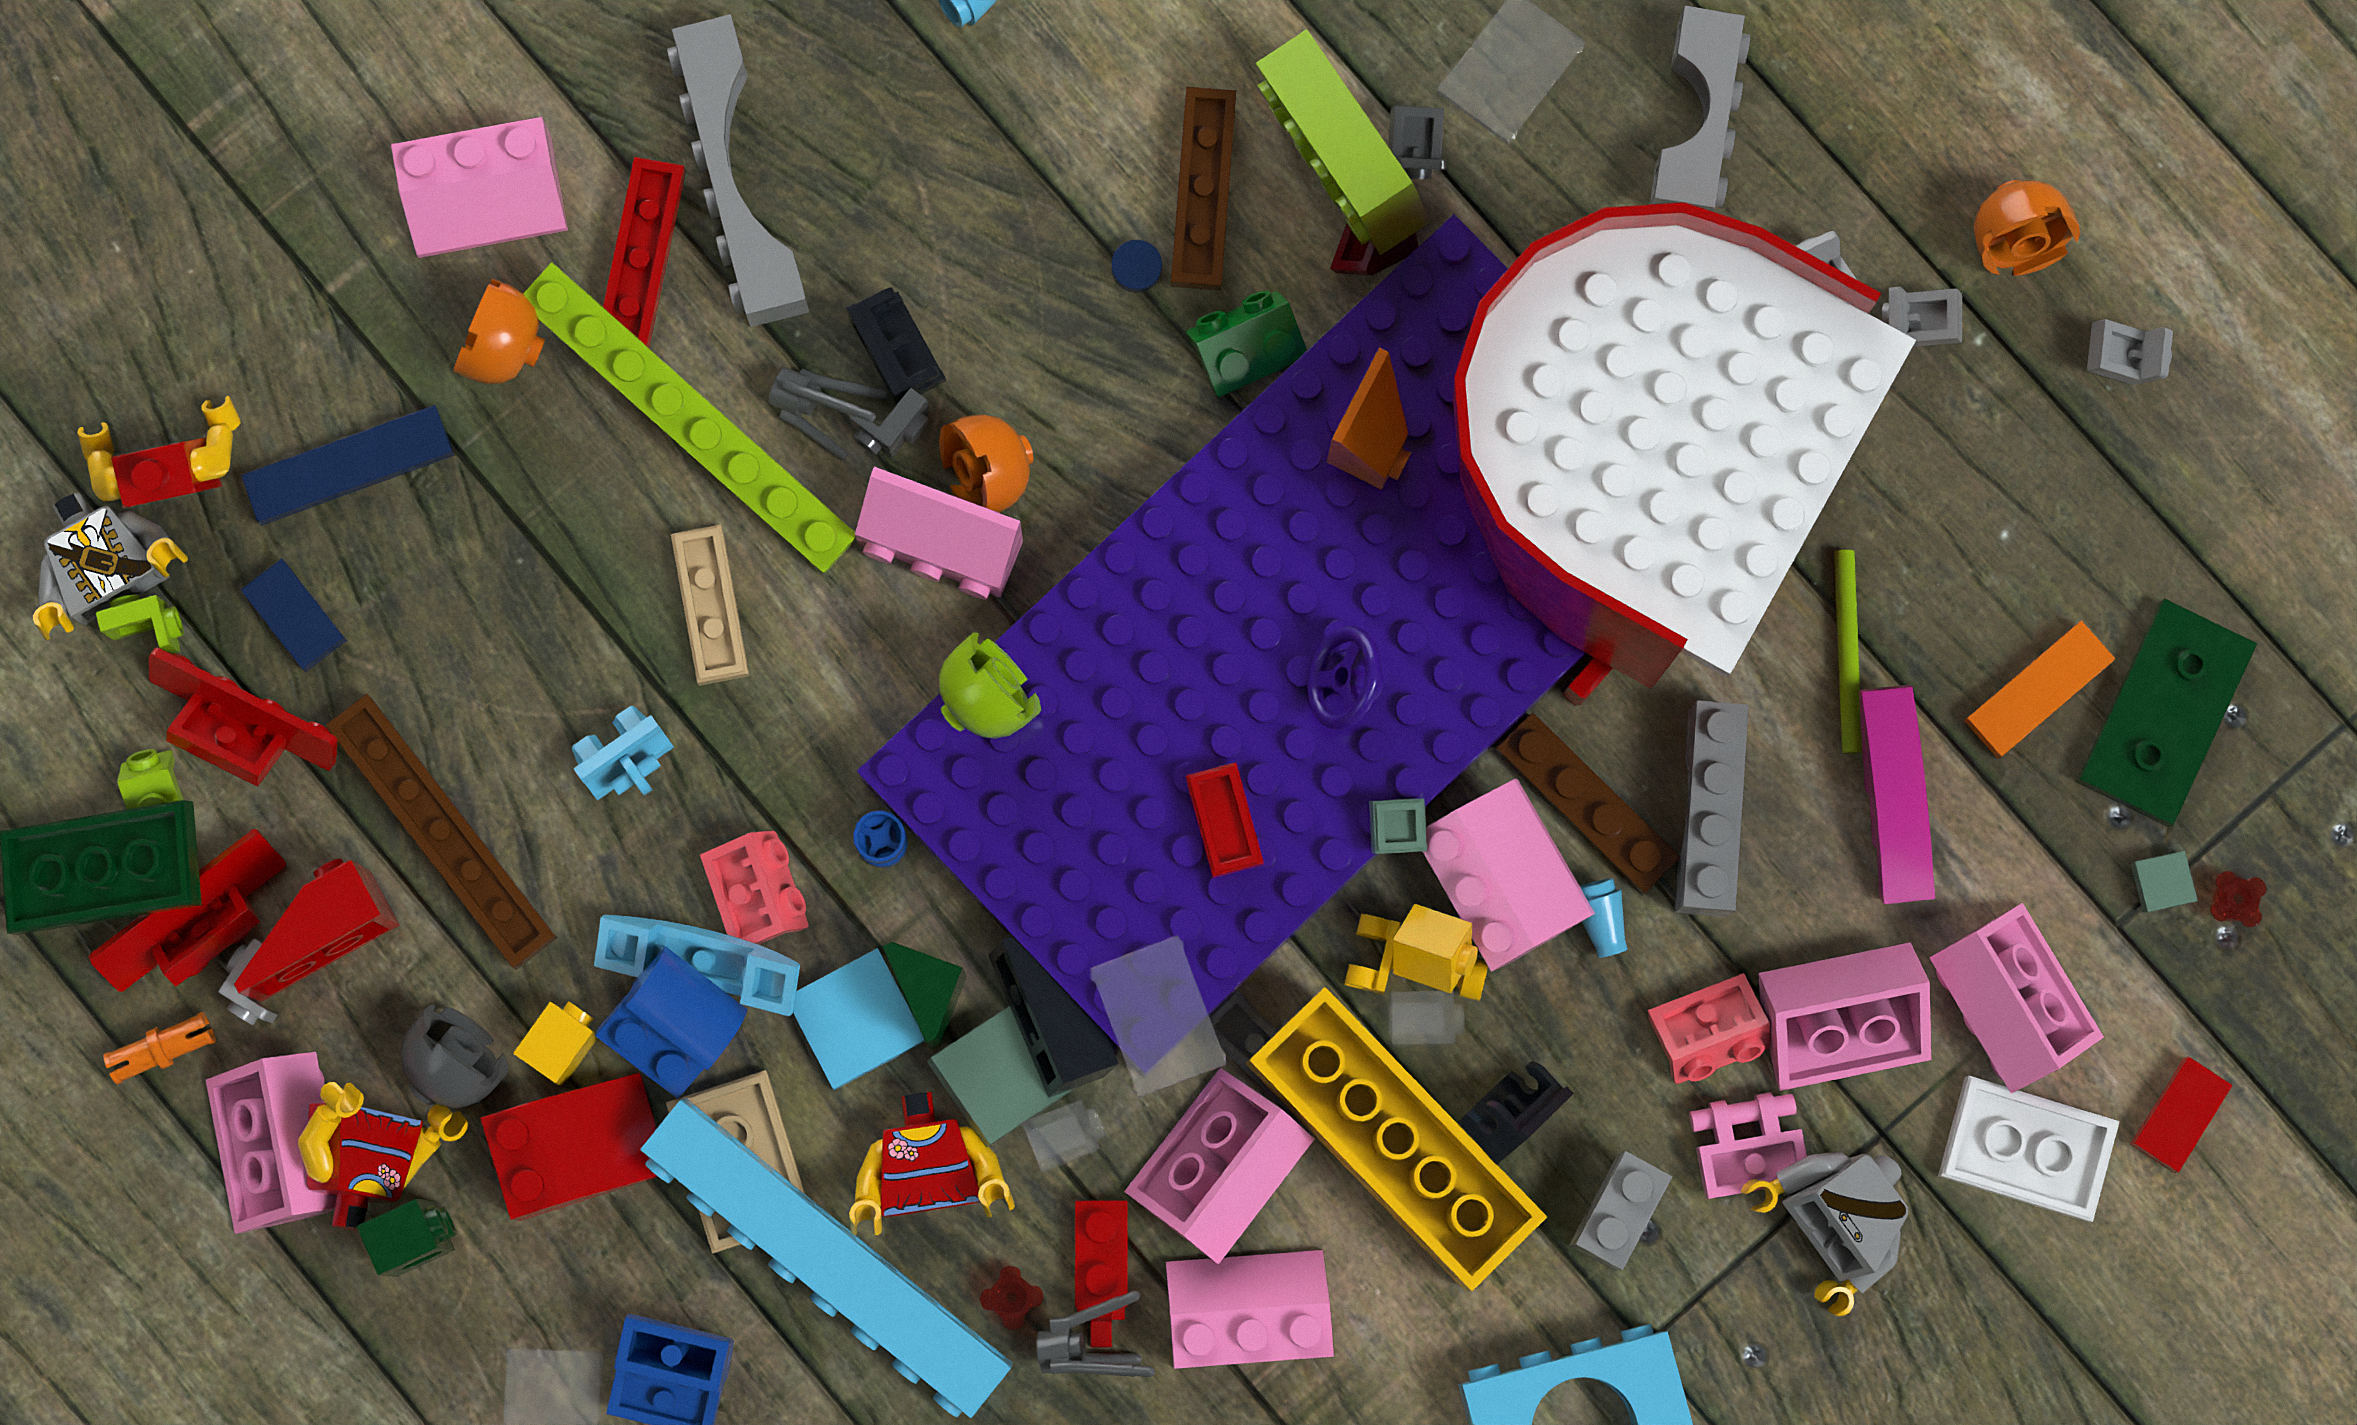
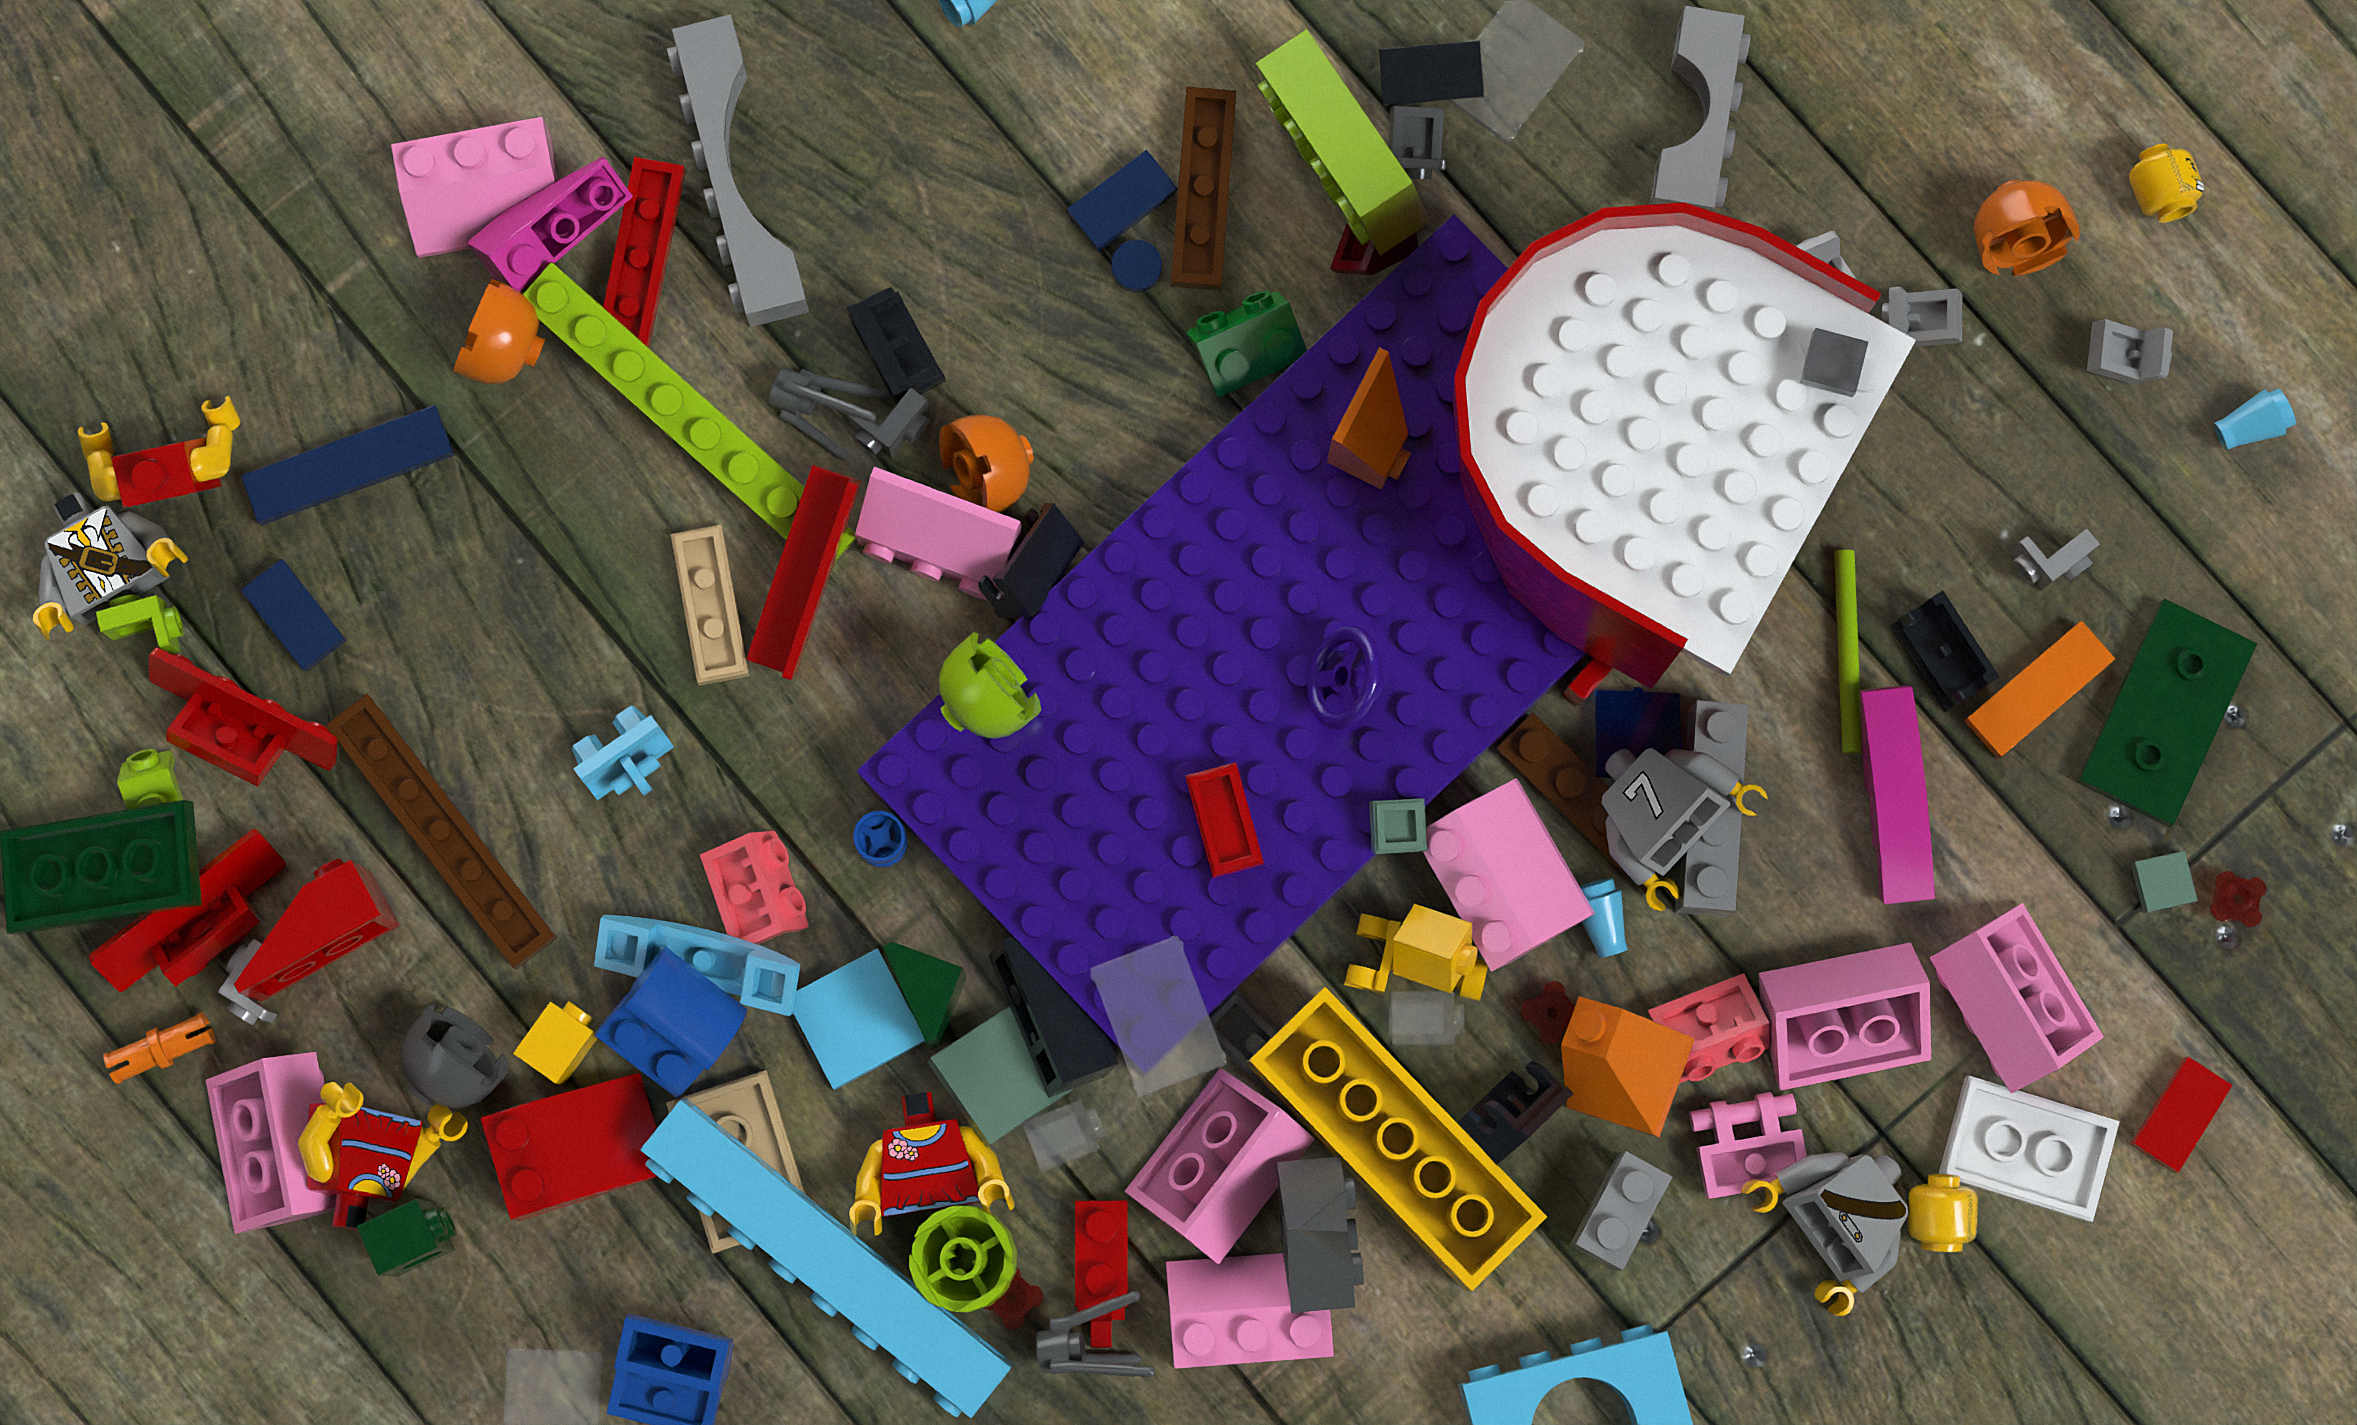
none -> dark pink slope [467,157,633,292]
none -> red panel [746,464,863,681]
none -> lime cylinder [909,1206,1017,1312]
none -> black hinge [978,503,1084,618]
none -> dark blue tile [1067,149,1178,252]
none -> dark grey slope [1277,1157,1364,1313]
none -> black hinge [1379,40,1484,106]
none -> clear red plate [1521,981,1576,1044]
none -> orange slope [1561,996,1695,1138]
none -> clear blue piece [1595,687,1681,778]
none -> light grey torso [1602,748,1768,911]
none -> flat silver tile [1800,328,1869,398]
none -> black hinge [1889,590,2000,712]
none -> yellow head [1907,1174,1978,1252]
none -> light grey bracket [2010,529,2100,591]
none -> yellow head [2129,143,2204,223]
none -> medium azure cone [2213,388,2296,451]

